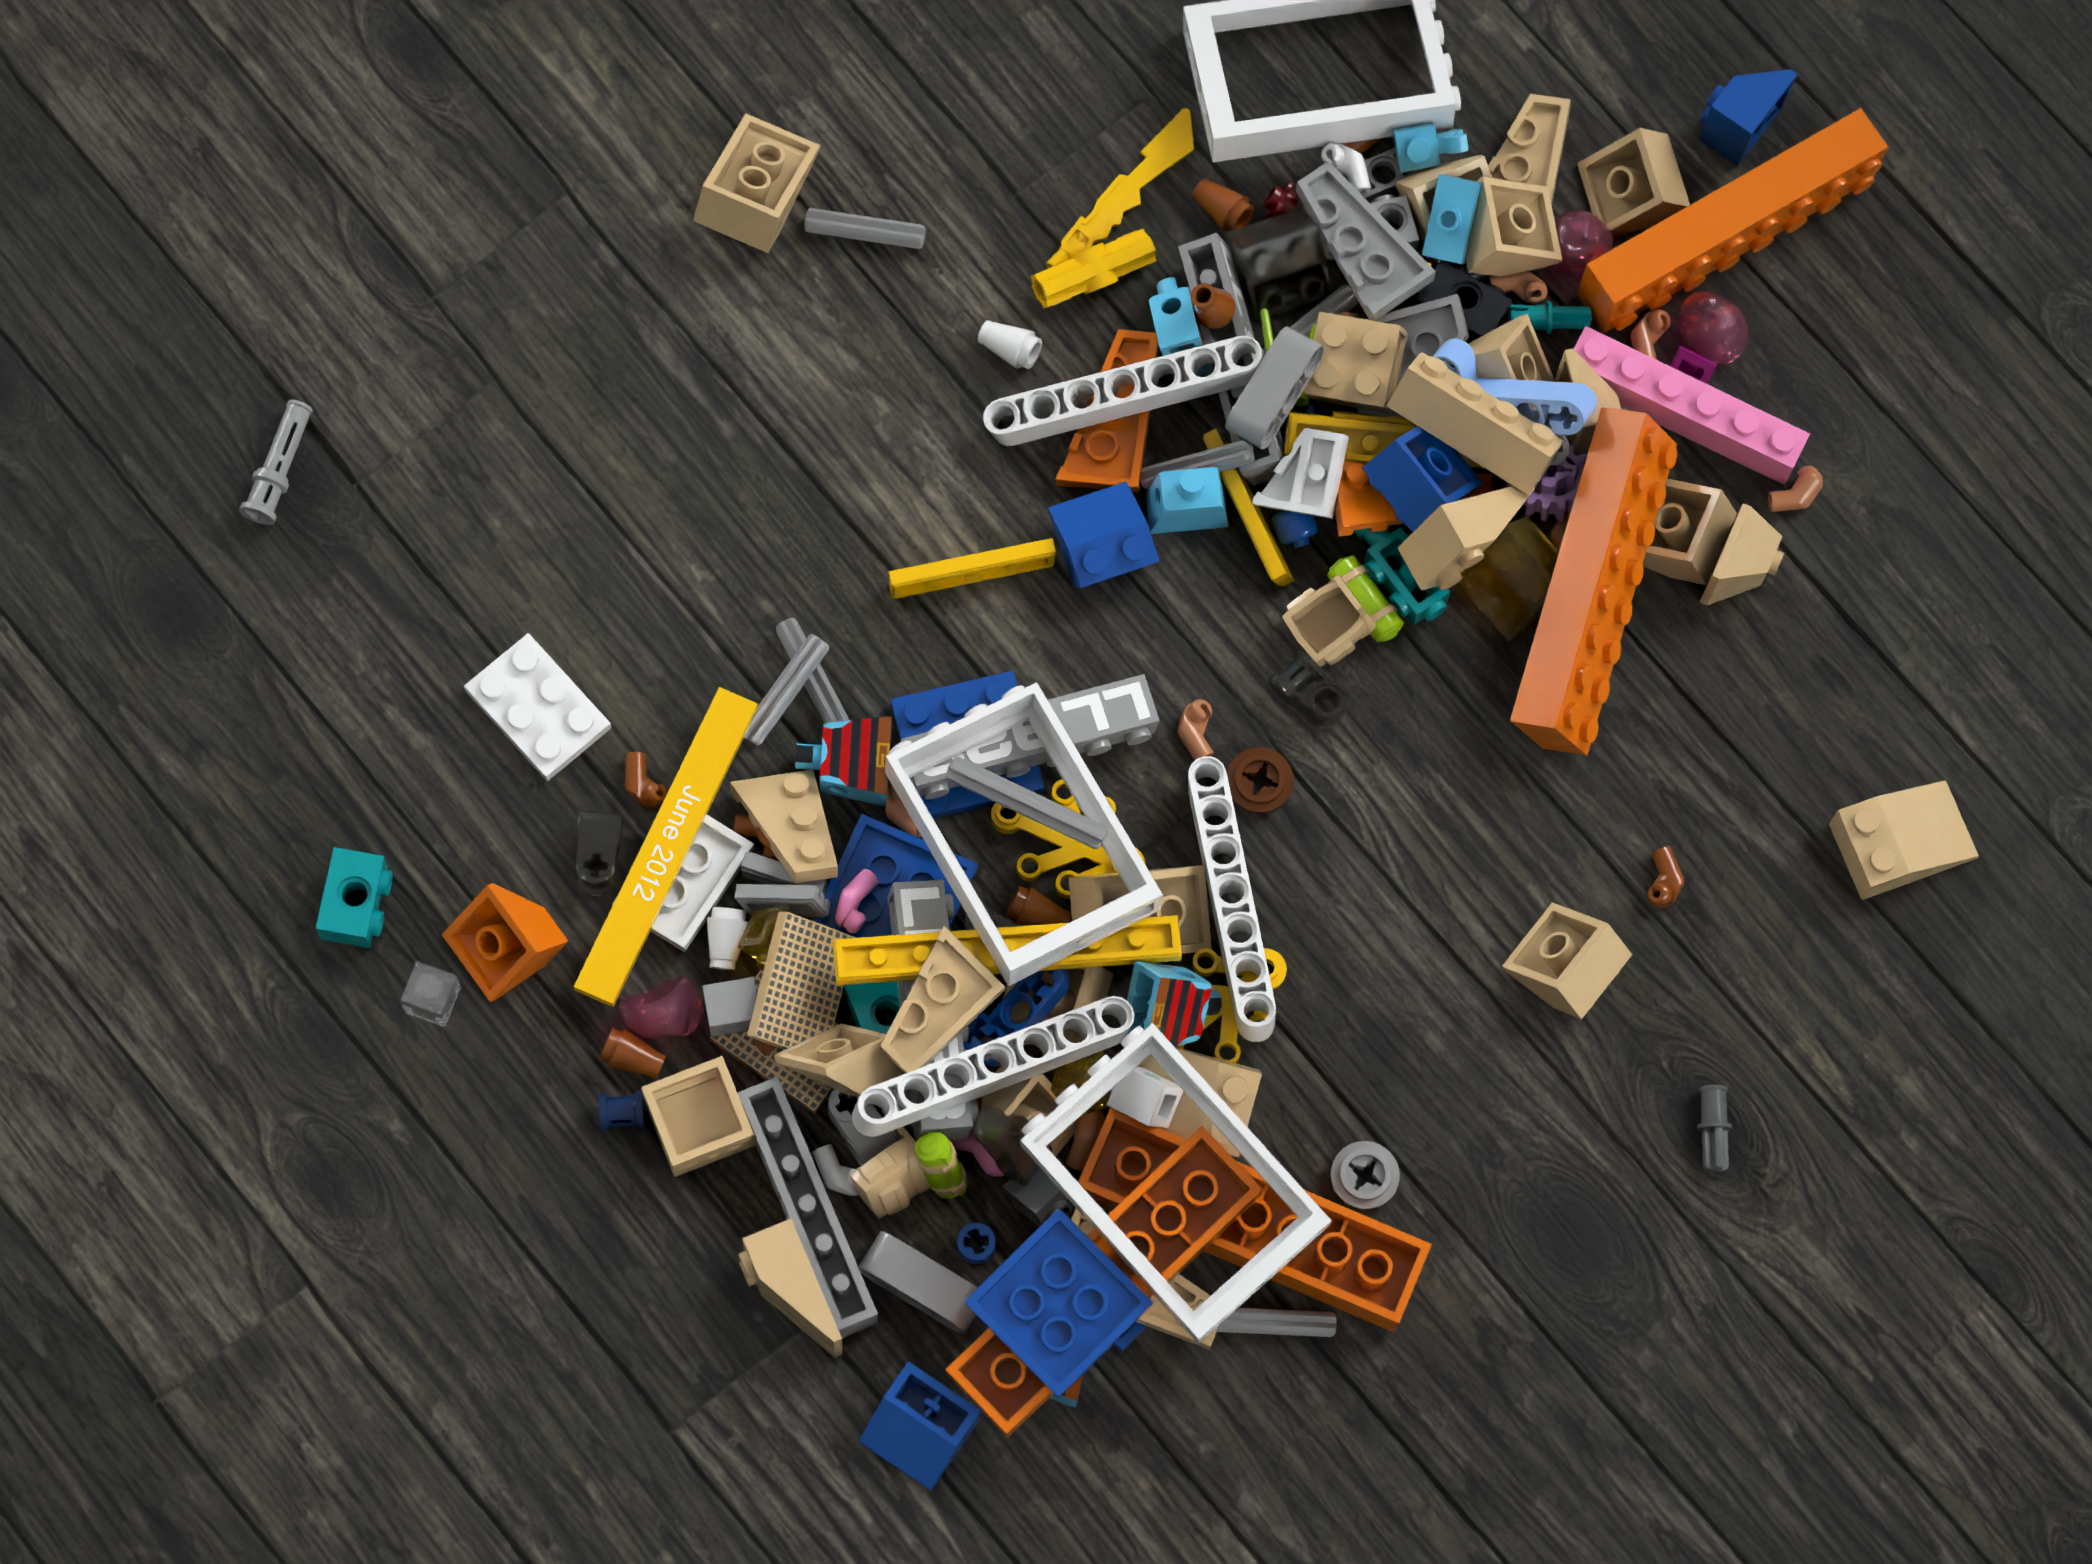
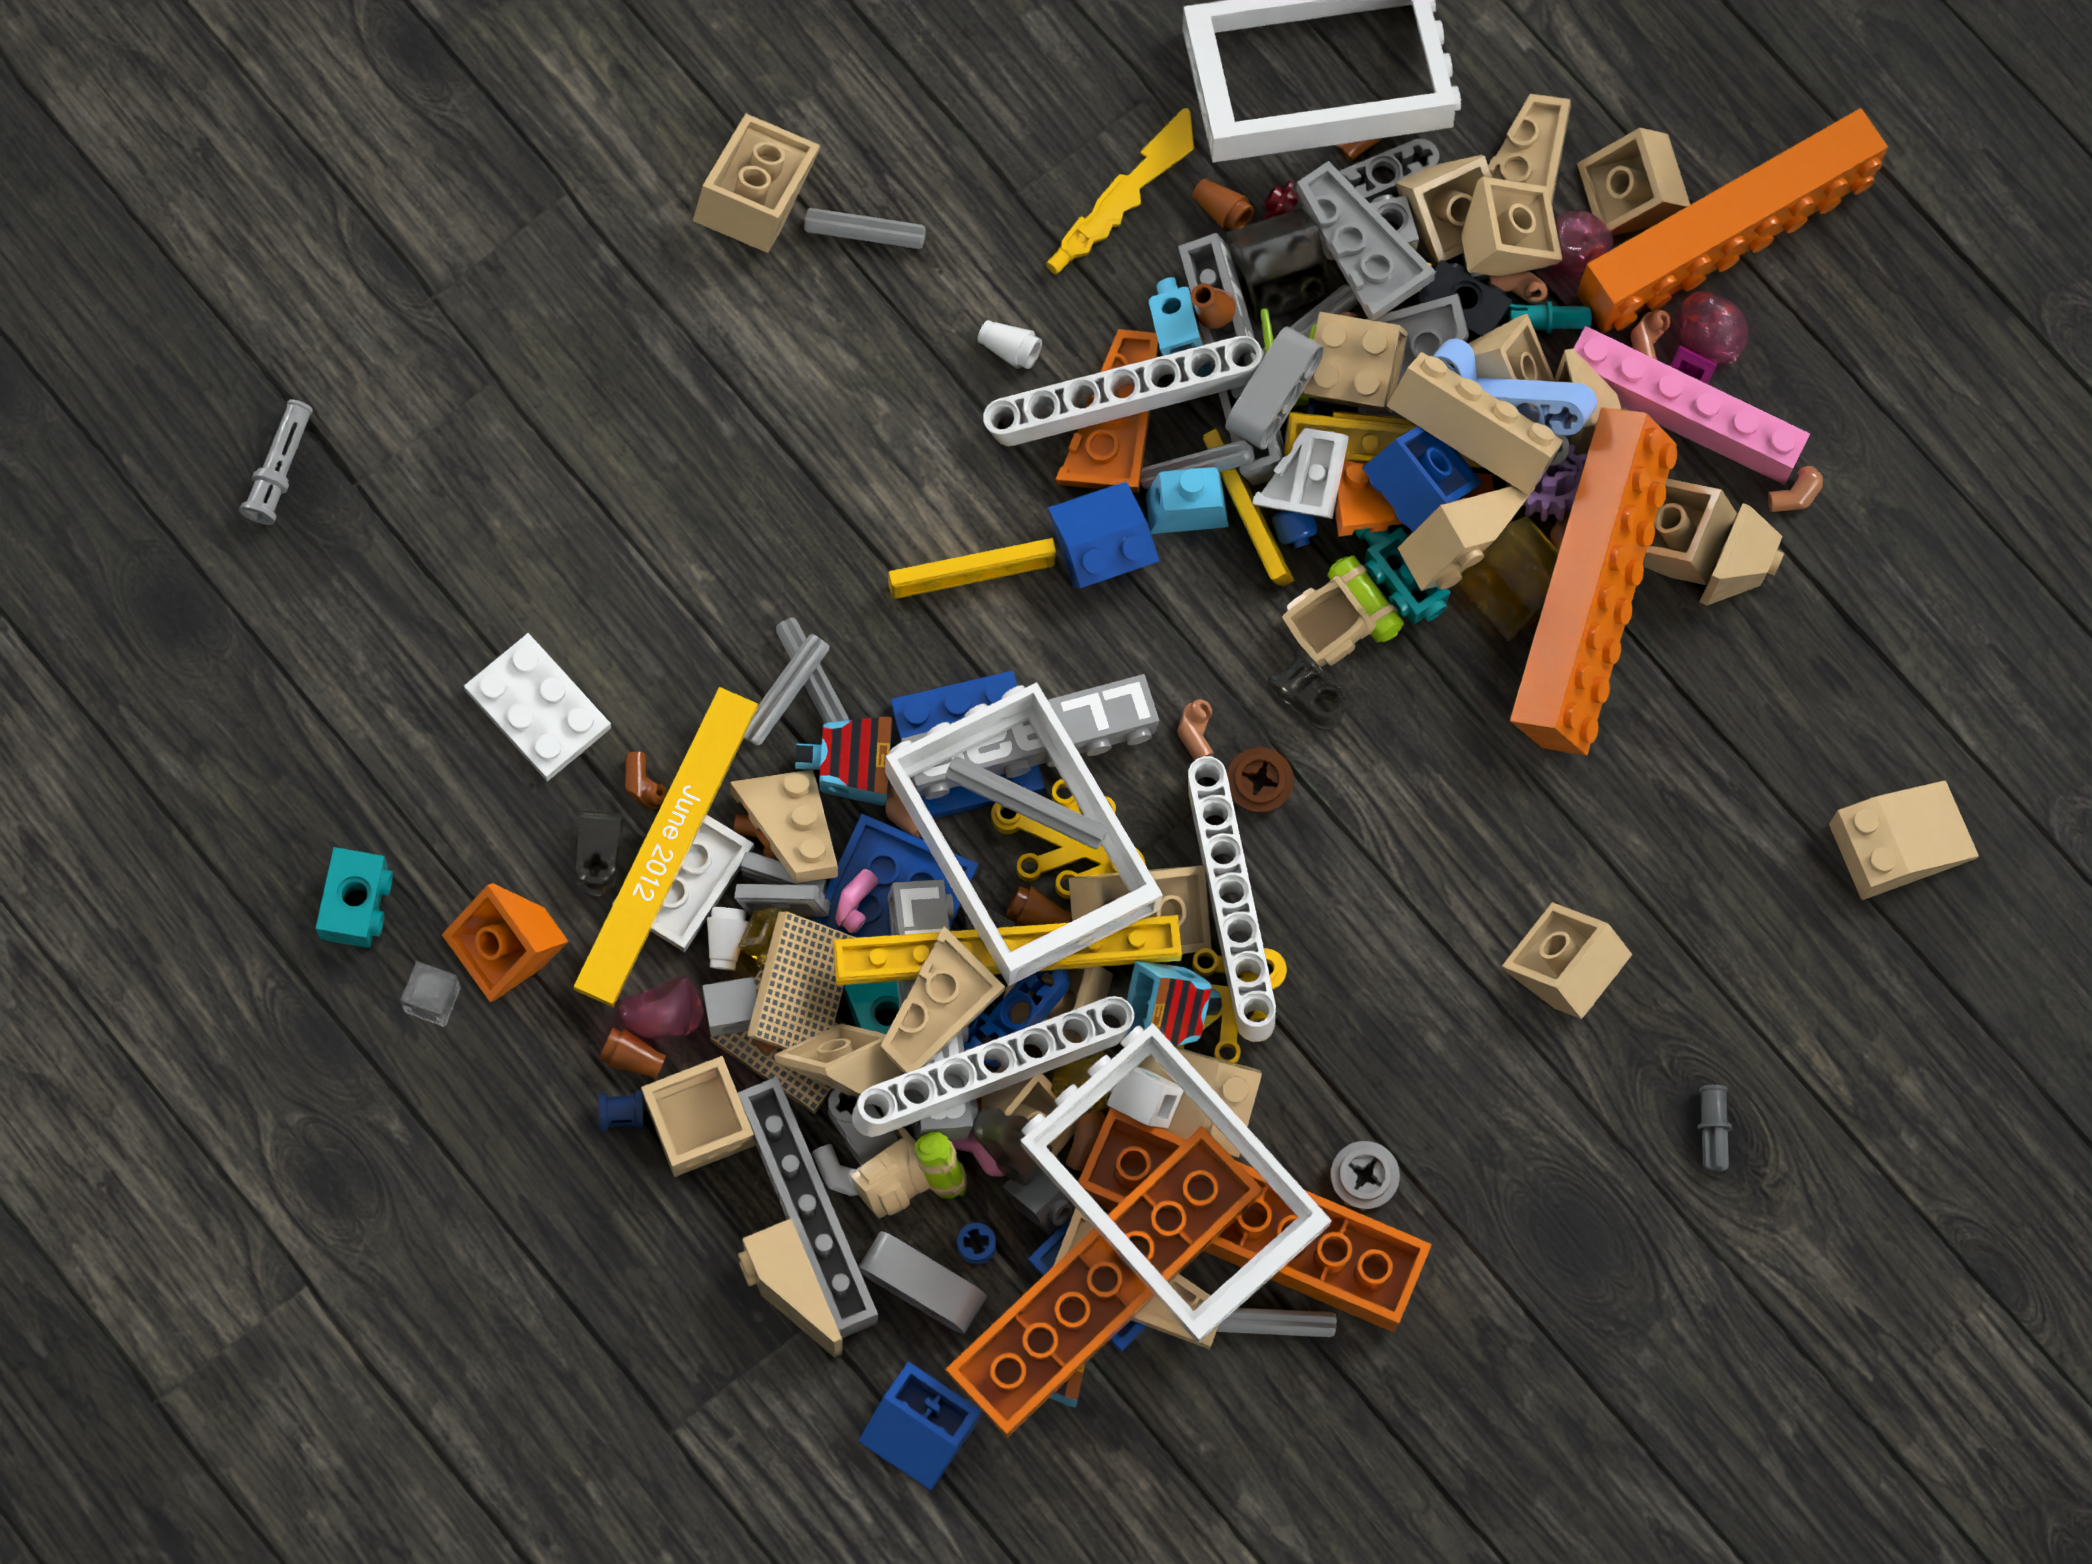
blue plate [964,1208,1153,1399] -> none
yellow piece [1031,229,1156,308] -> none
white arm [1321,143,1371,195] -> none
medium azure plate [1392,122,1468,173] -> none
medium azure plate [1422,174,1481,264] -> none
dark orange arm [1647,846,1684,908] -> none
blue slope [1698,69,1797,166] -> none

